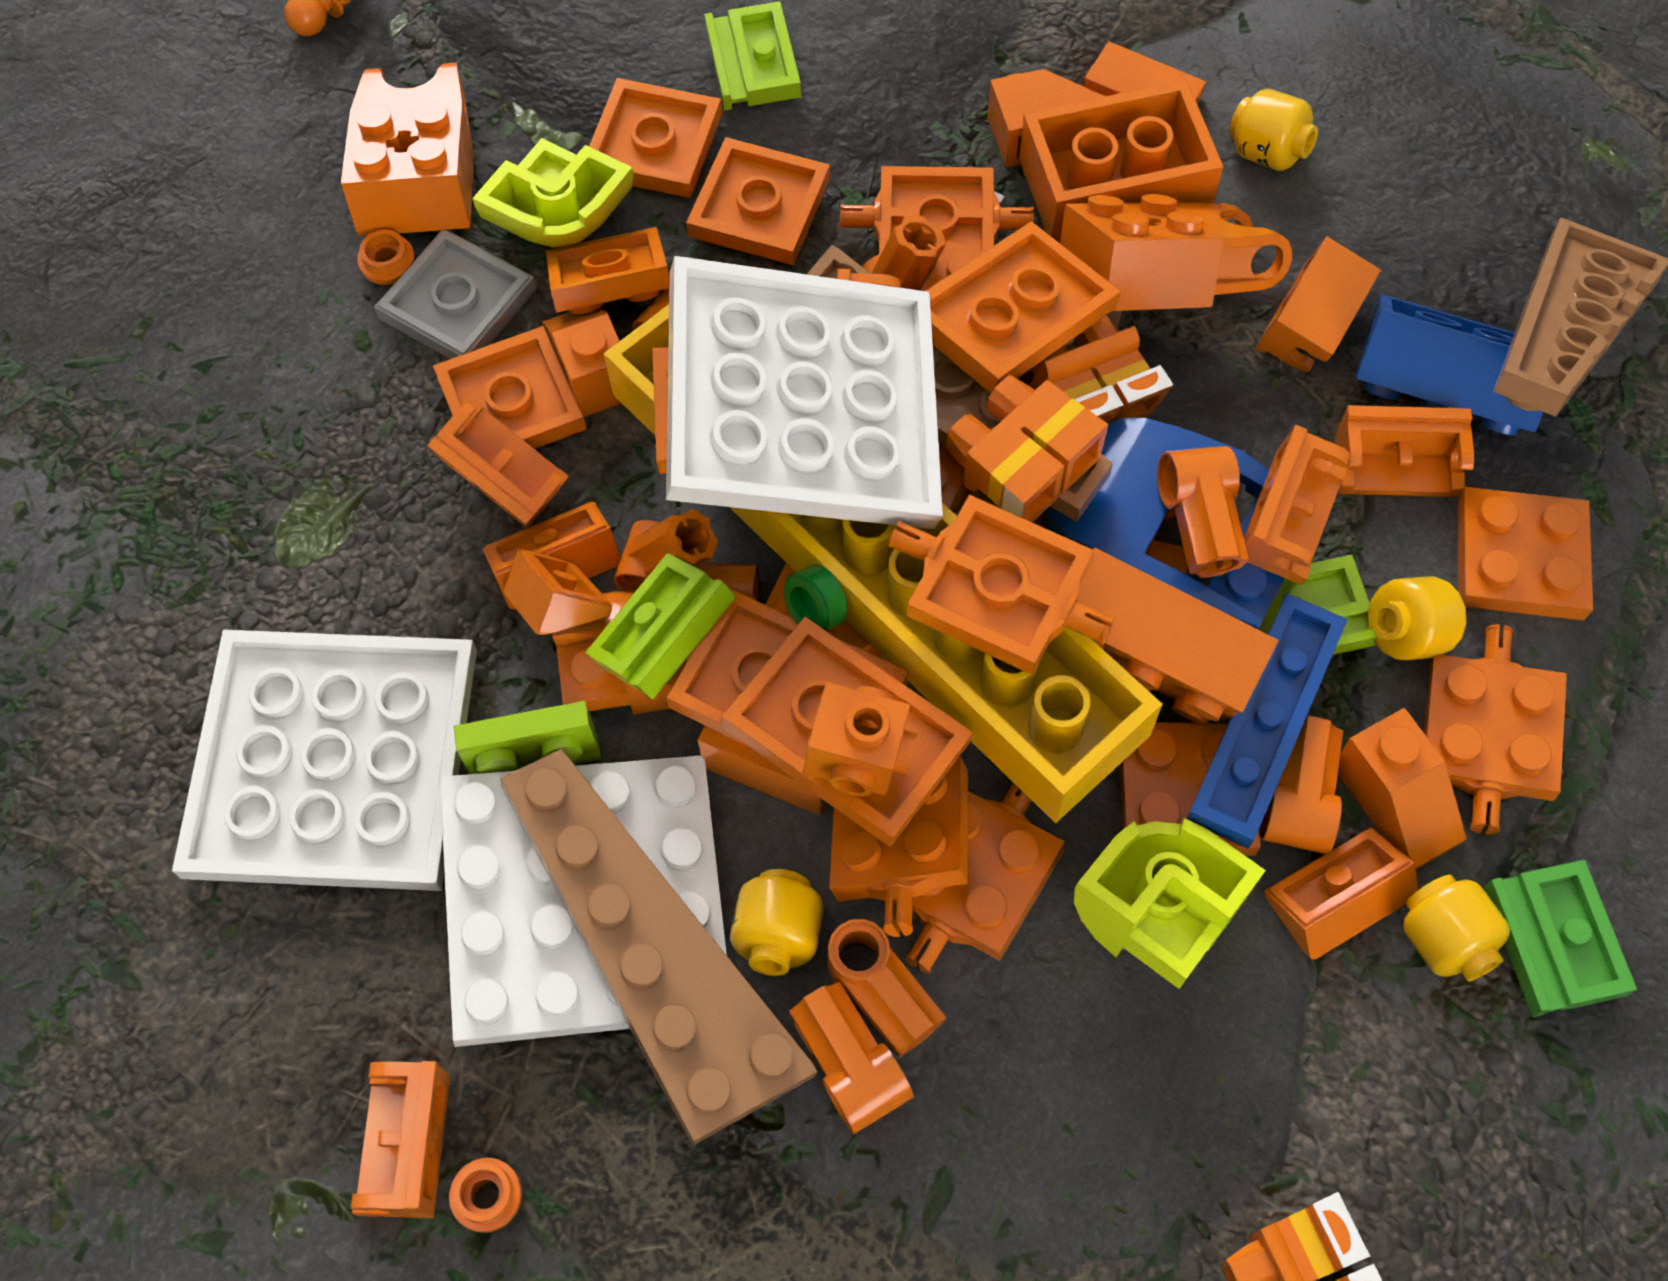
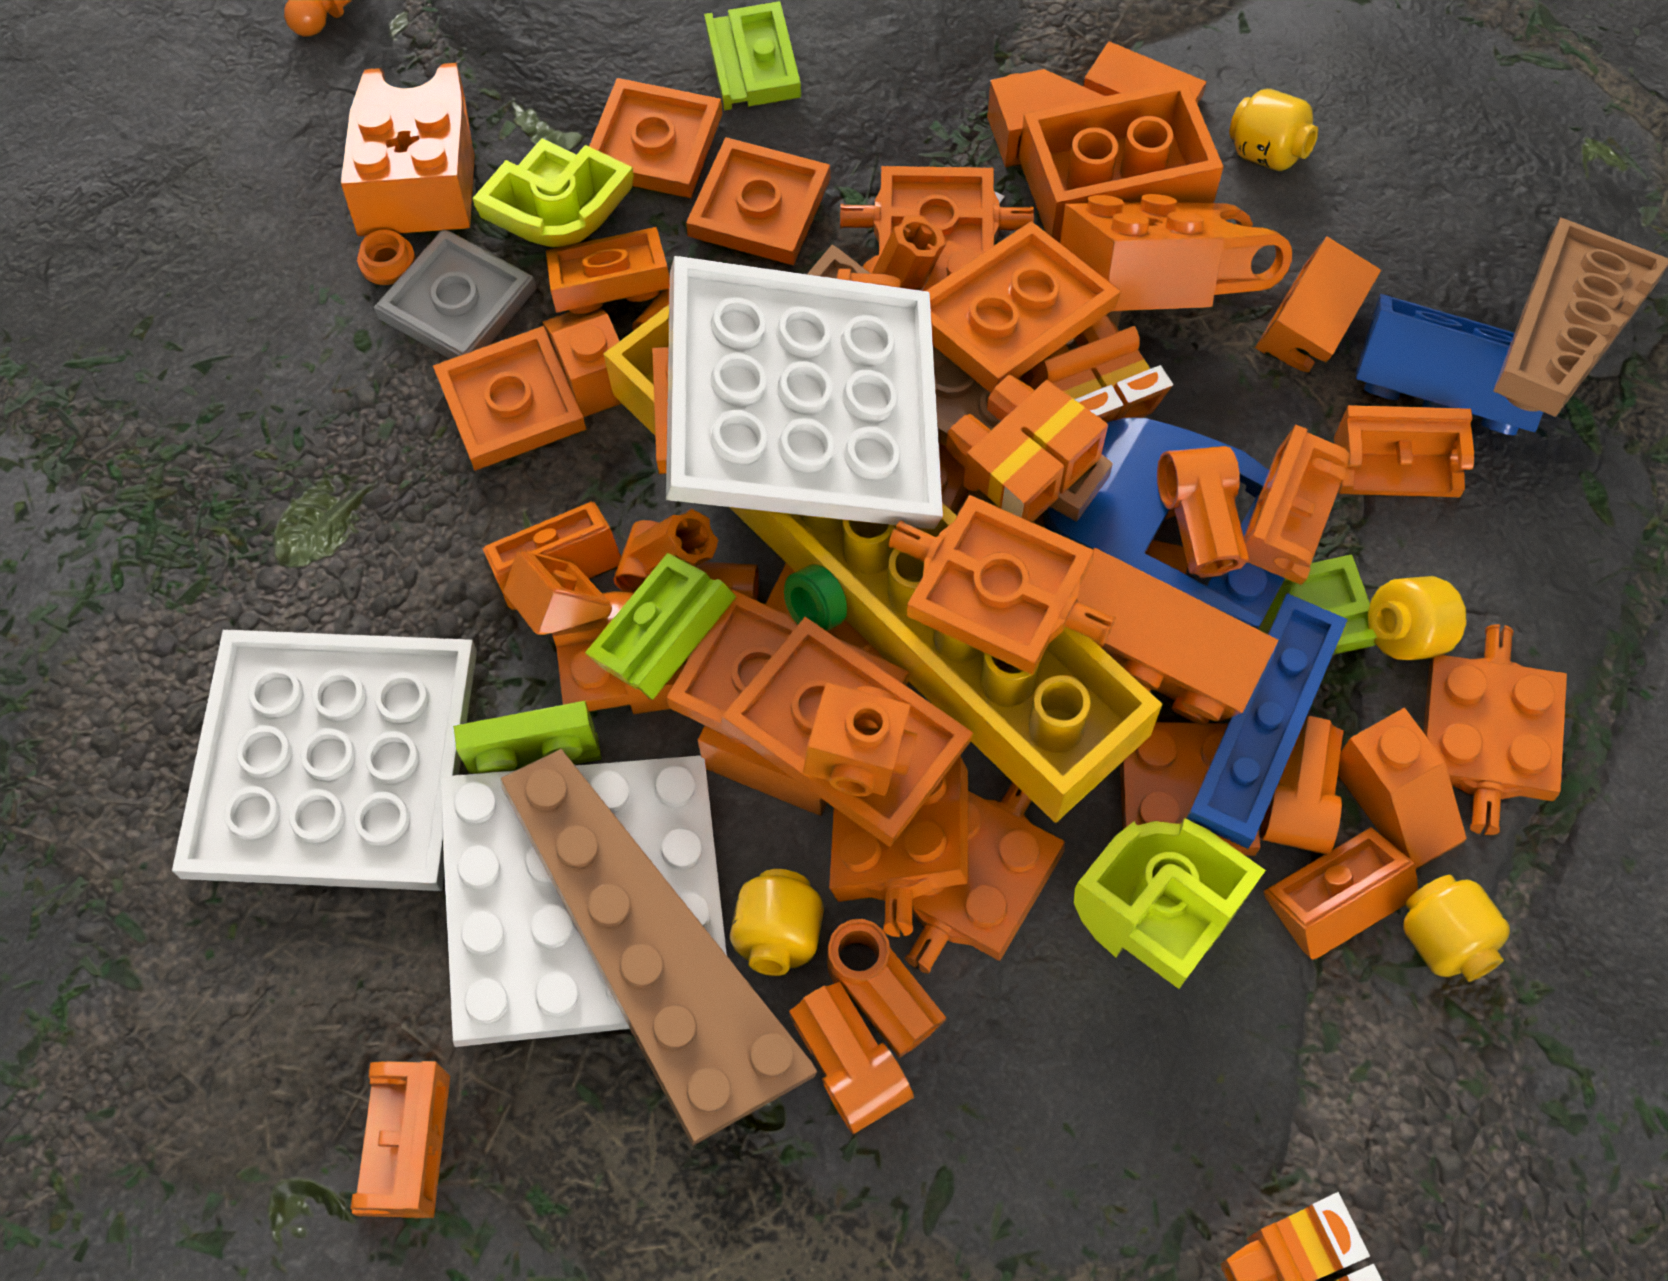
orange hinge [427,400,569,528] -> none
orange plate [449,1158,522,1233] -> none
orange plate [1458,487,1593,621] -> none
bright green plate [1484,859,1637,1017] -> none

